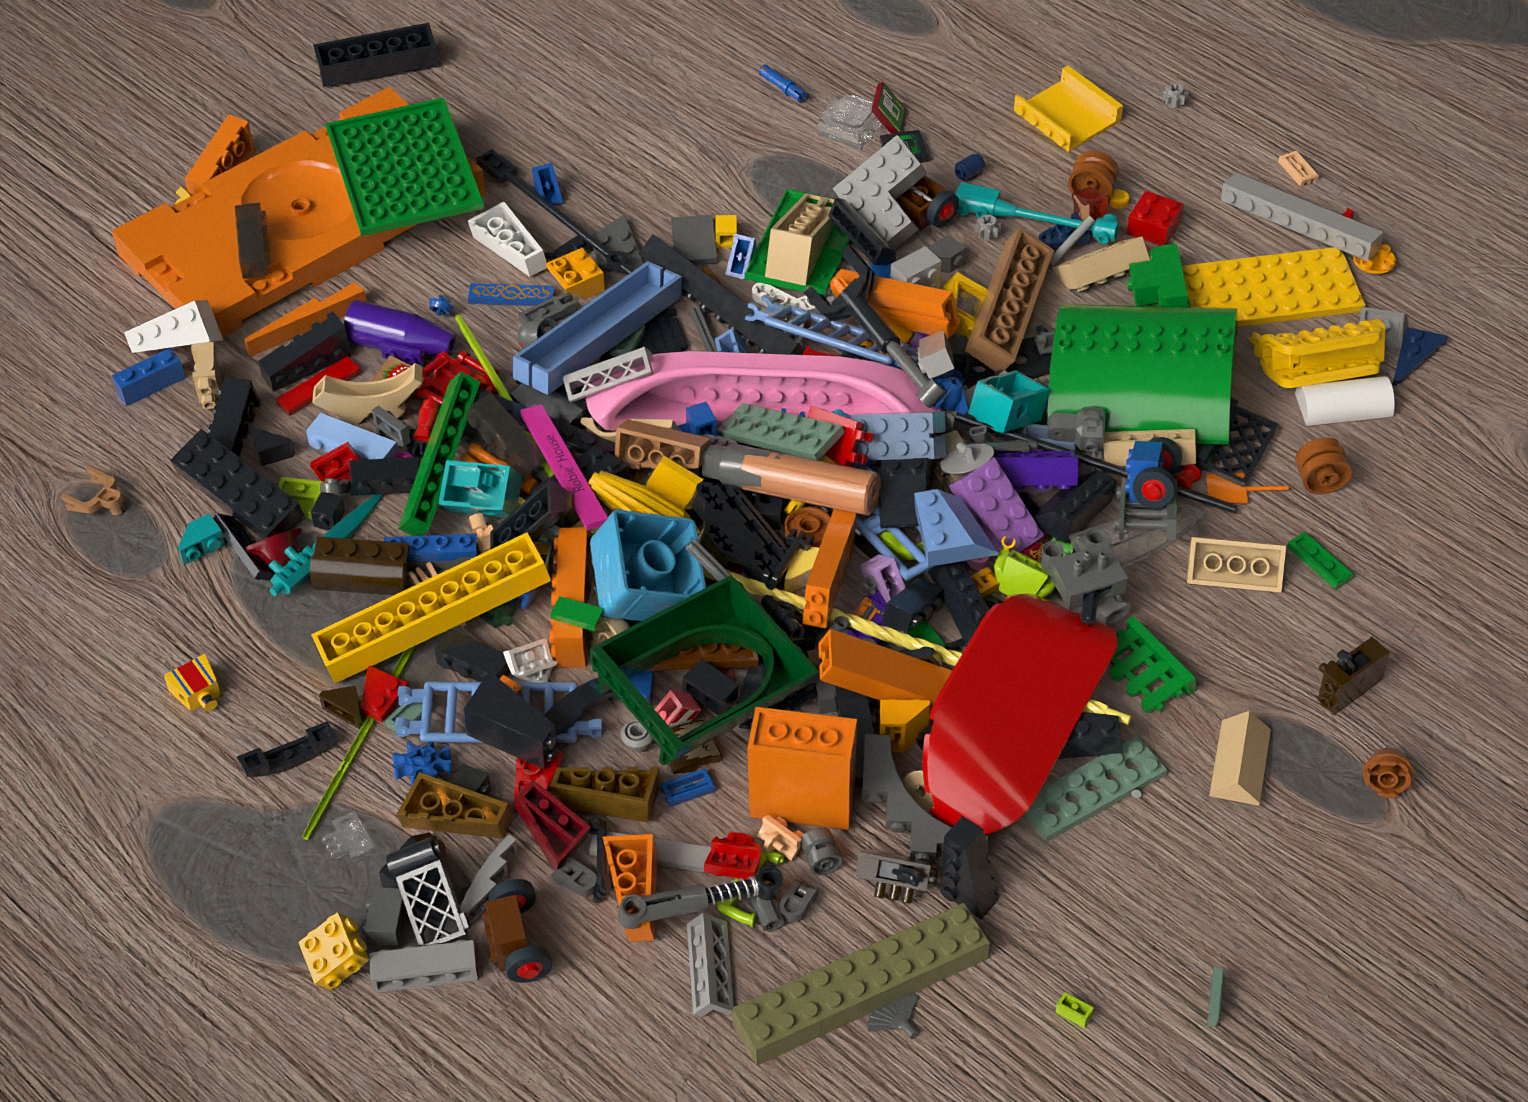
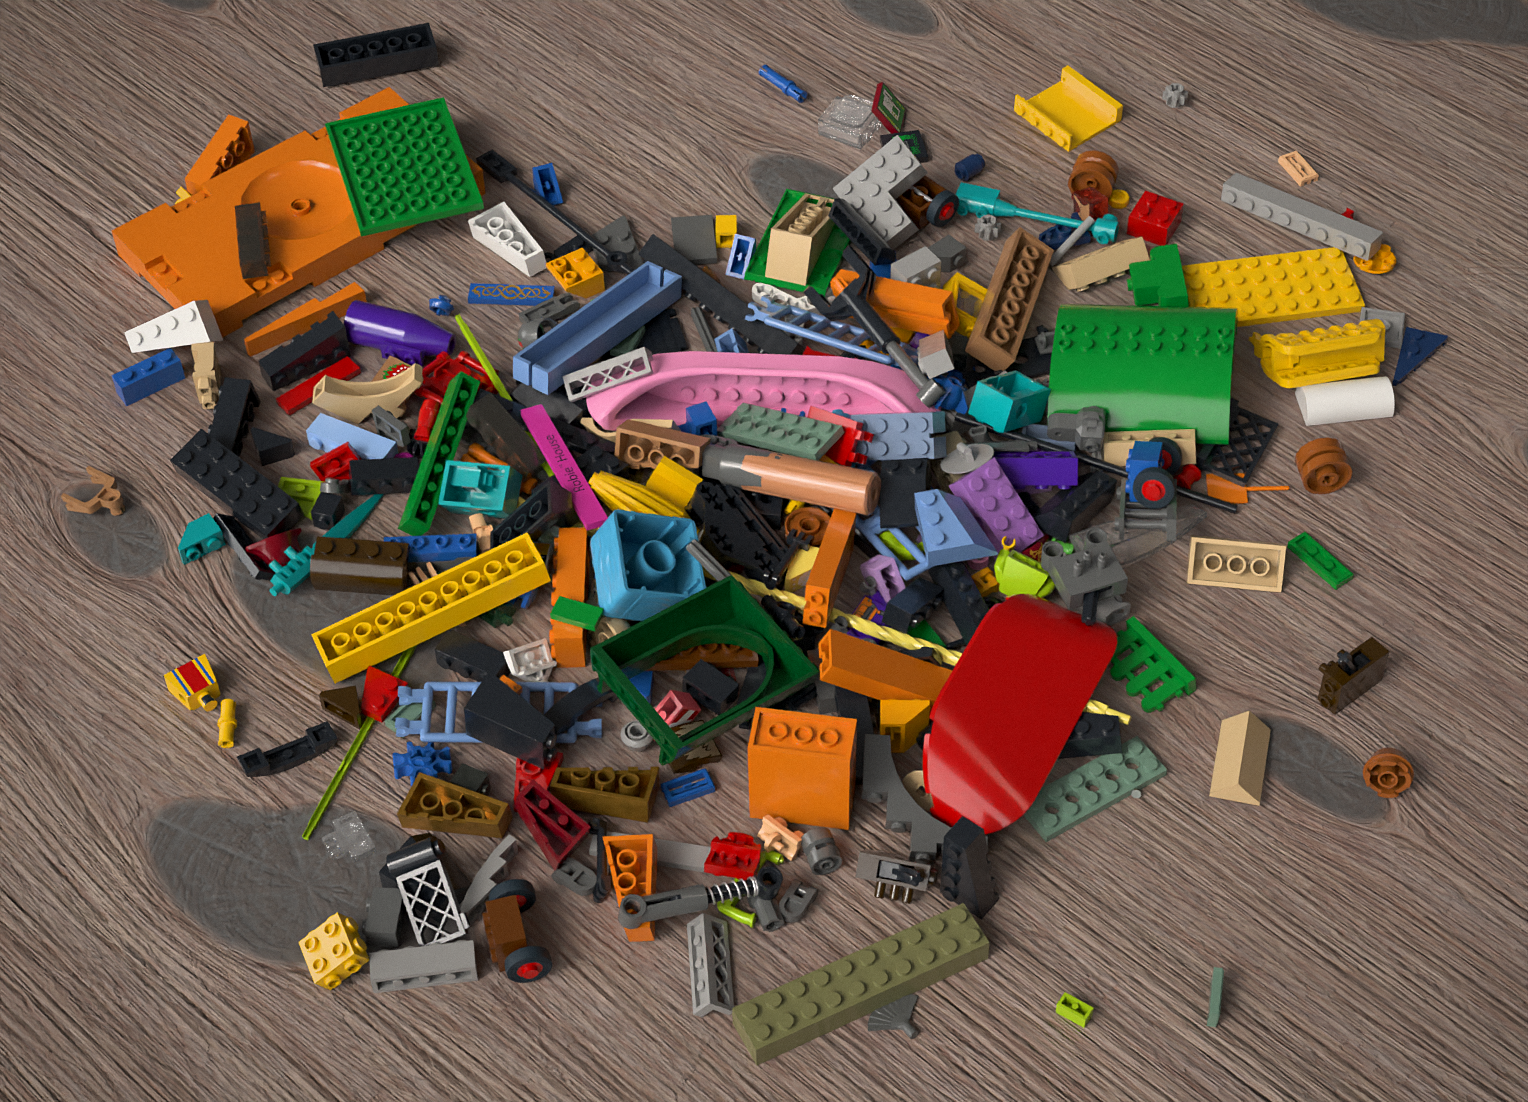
none -> yellow pin [217,699,237,748]

